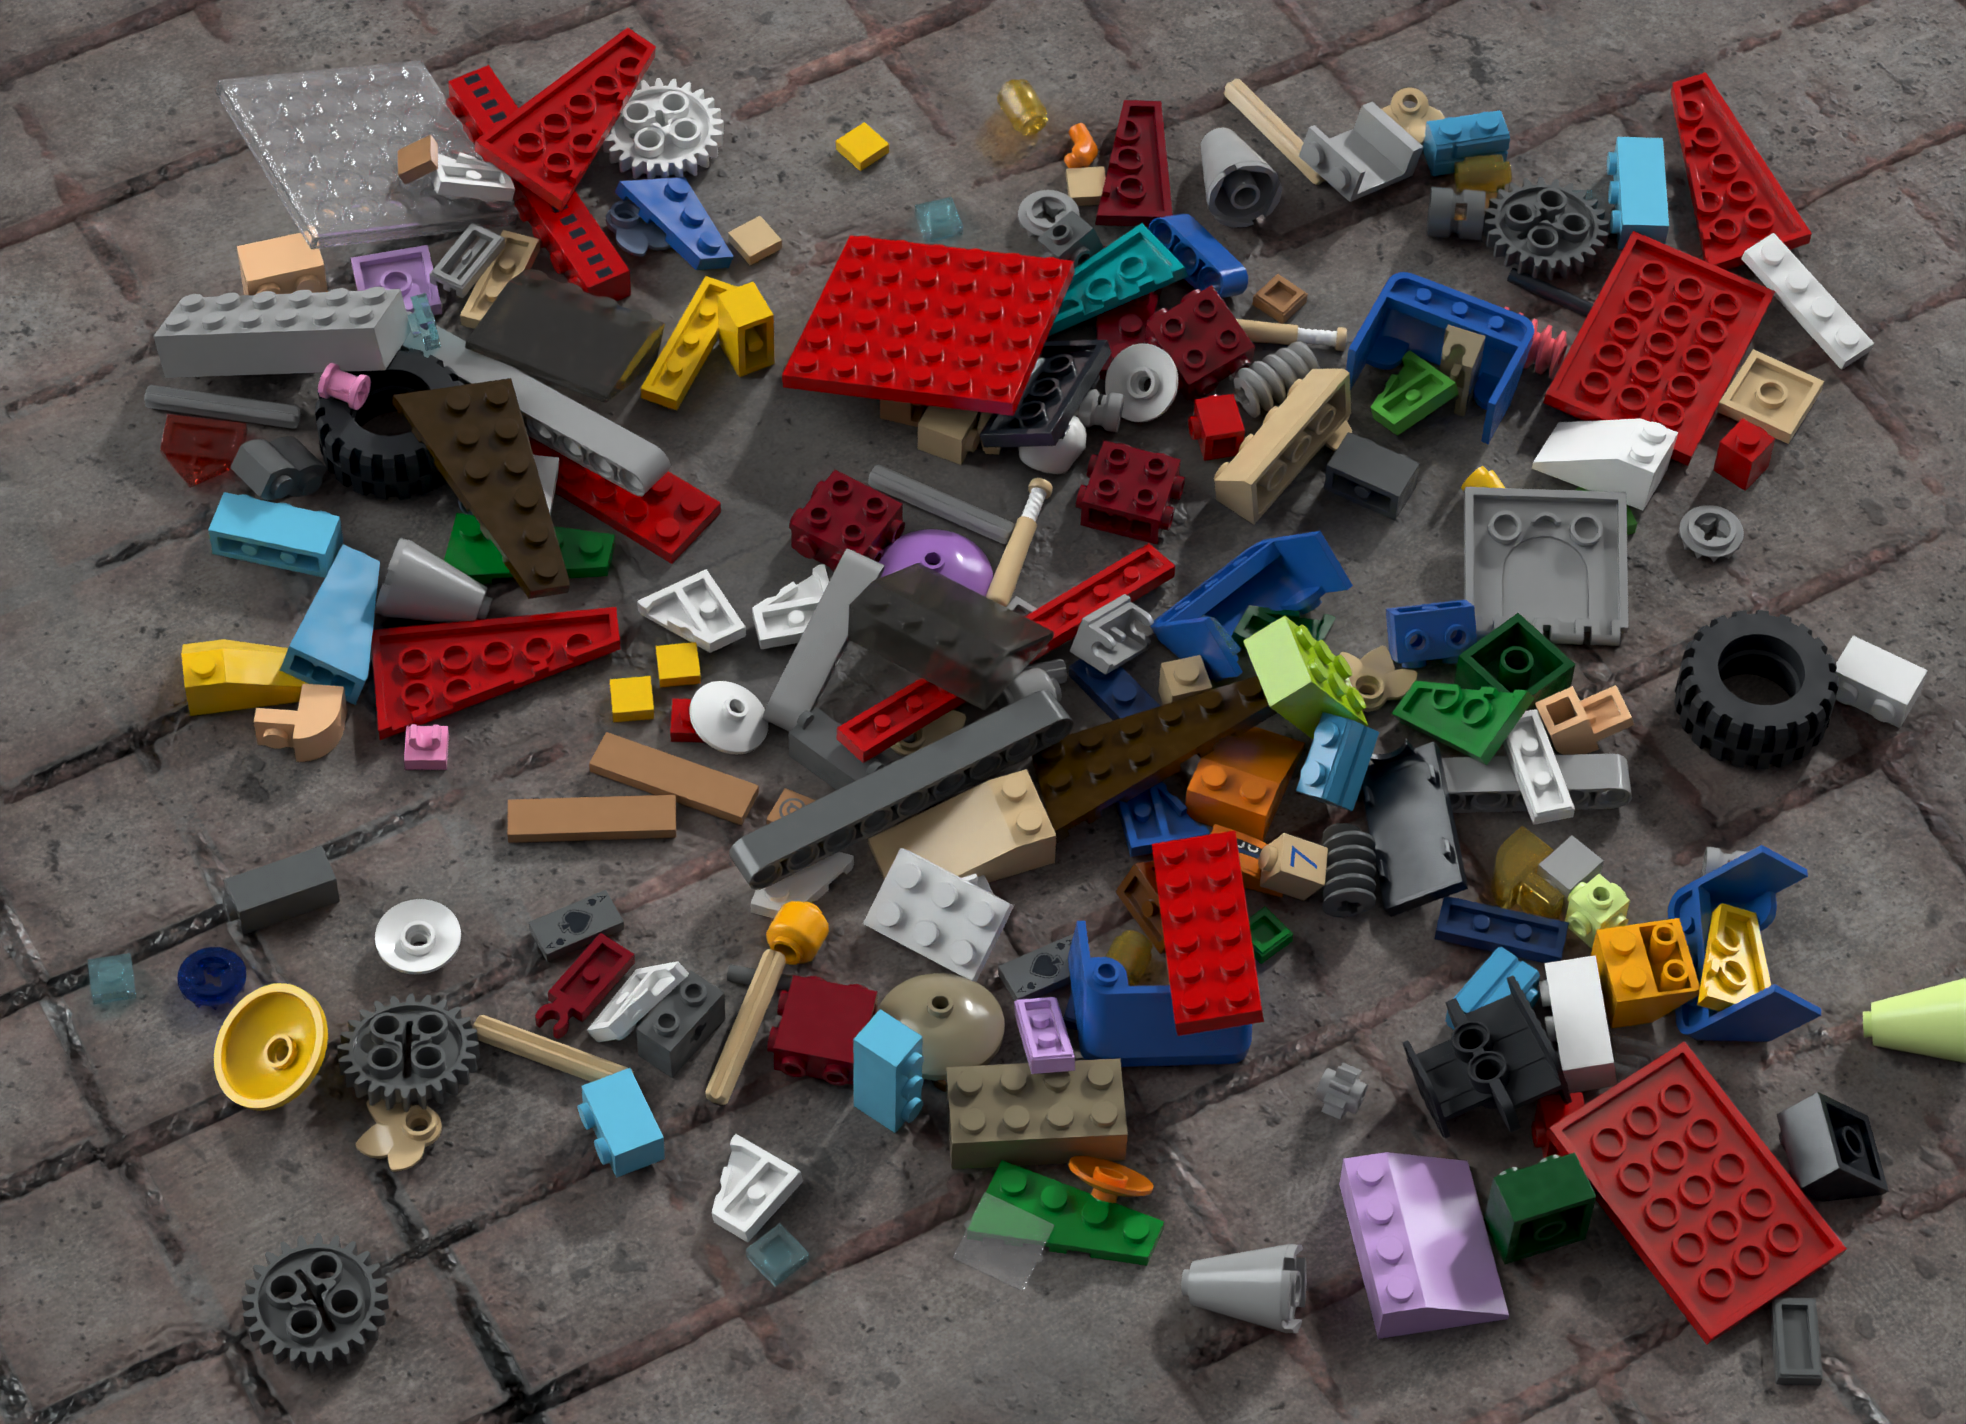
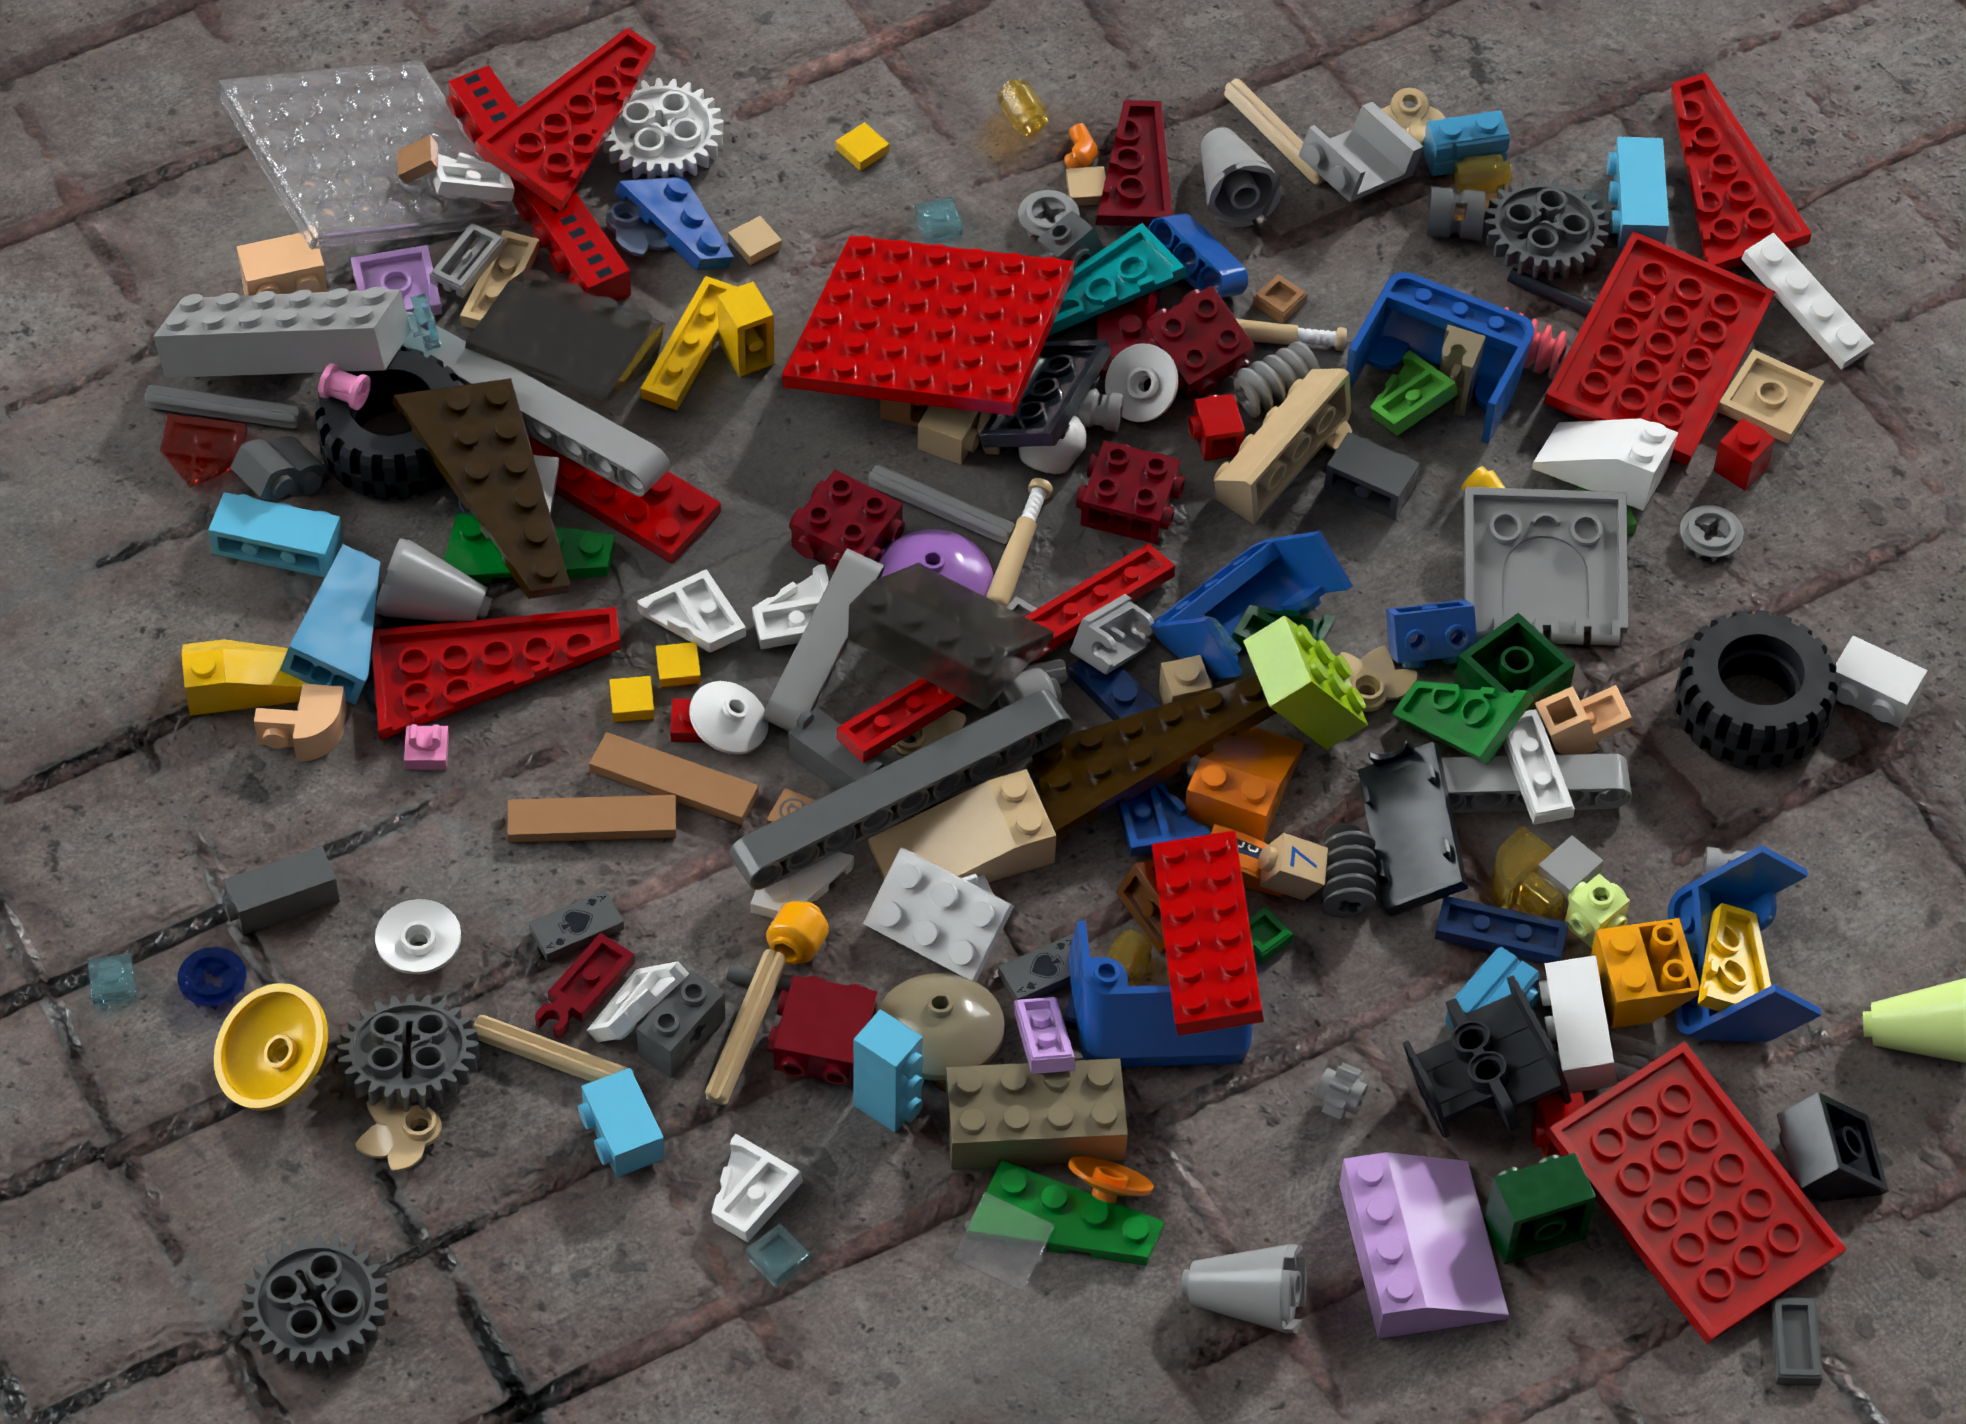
dark azure brick [1296,712,1379,811] -> none

